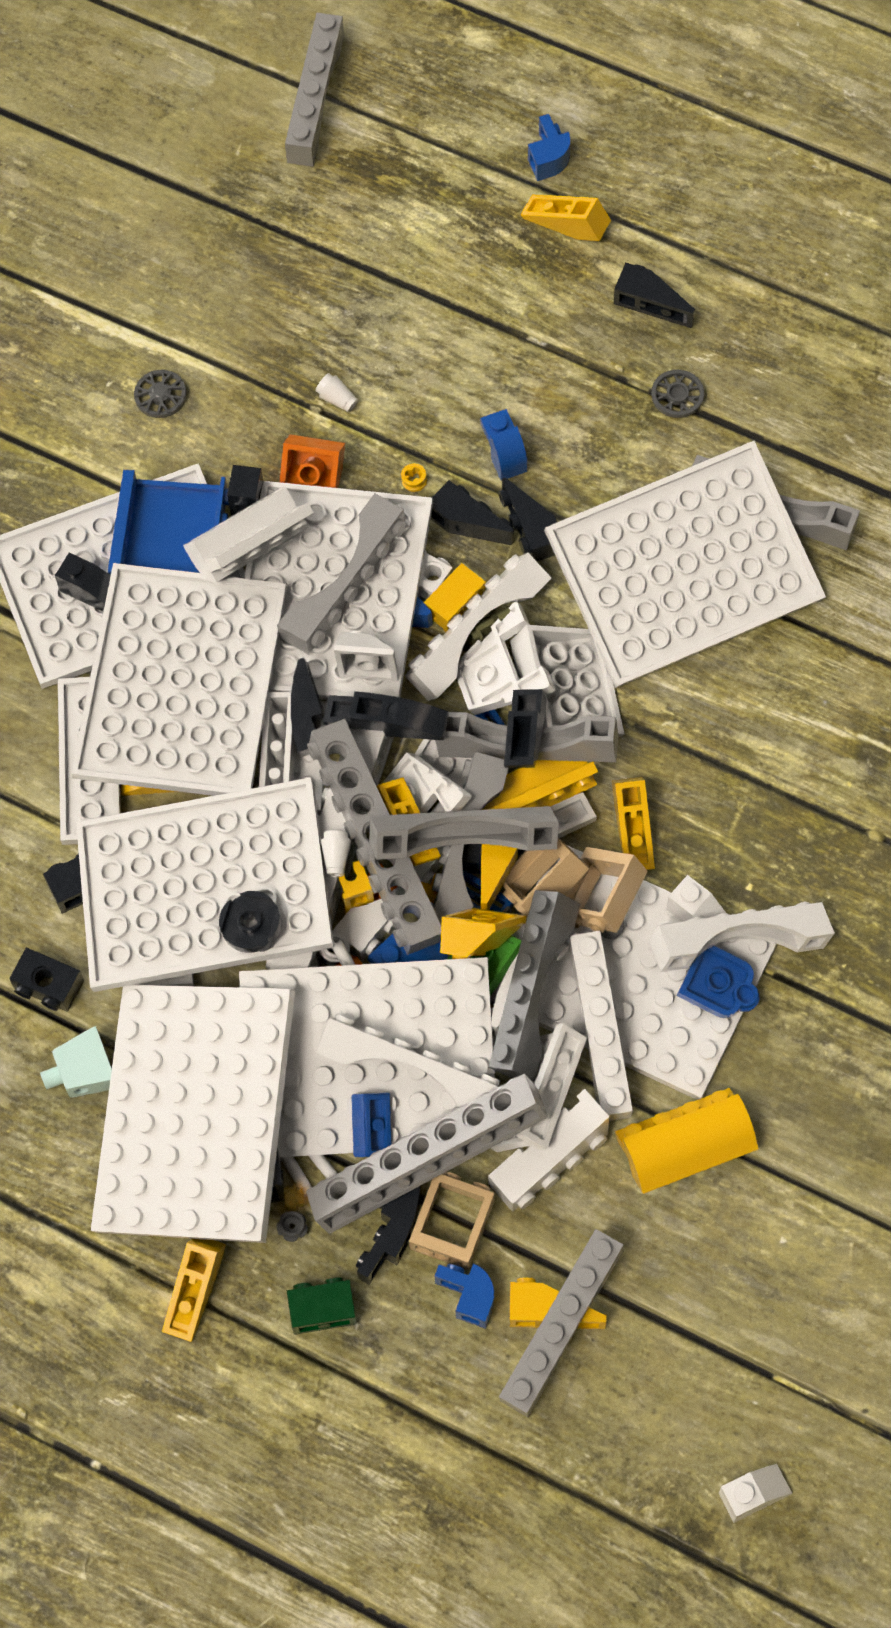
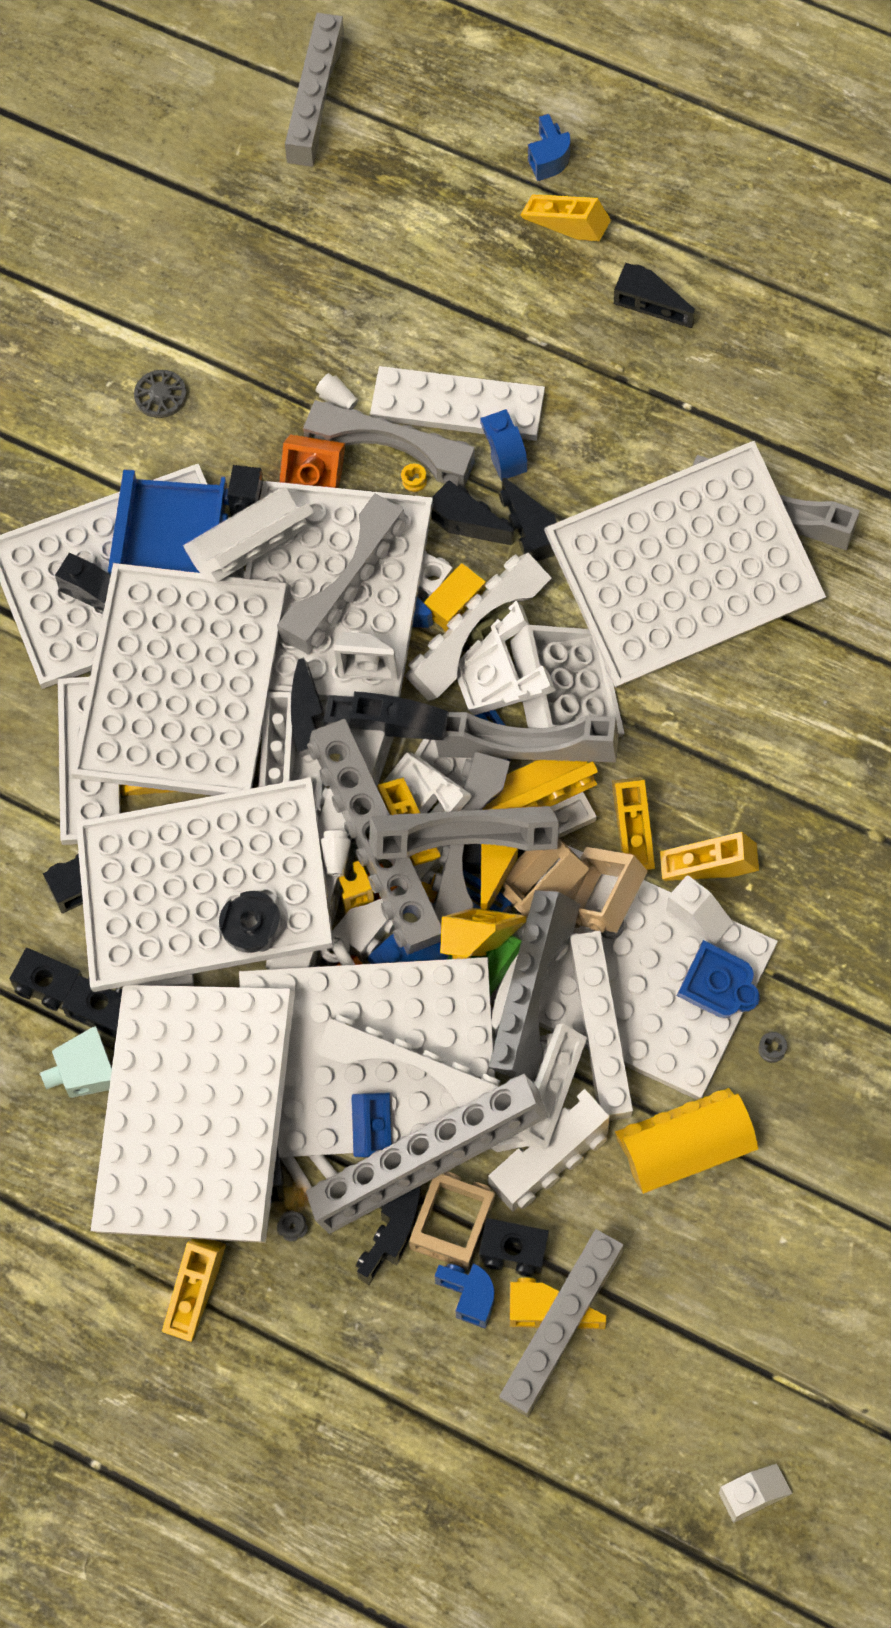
dark green brick [286,1277,357,1335] -> none
black slope [504,689,547,768] -> none
white arch [649,902,835,972] -> none
dark grey wheel [651,369,704,418] -> none
none -> black brick [62,975,122,1039]
none -> light grey arch [303,400,475,488]
none -> white plate [370,366,545,441]
none -> black brick [479,1218,549,1277]
none -> yellow slope [660,832,759,881]
none -> dark grey bush [758,1032,787,1063]

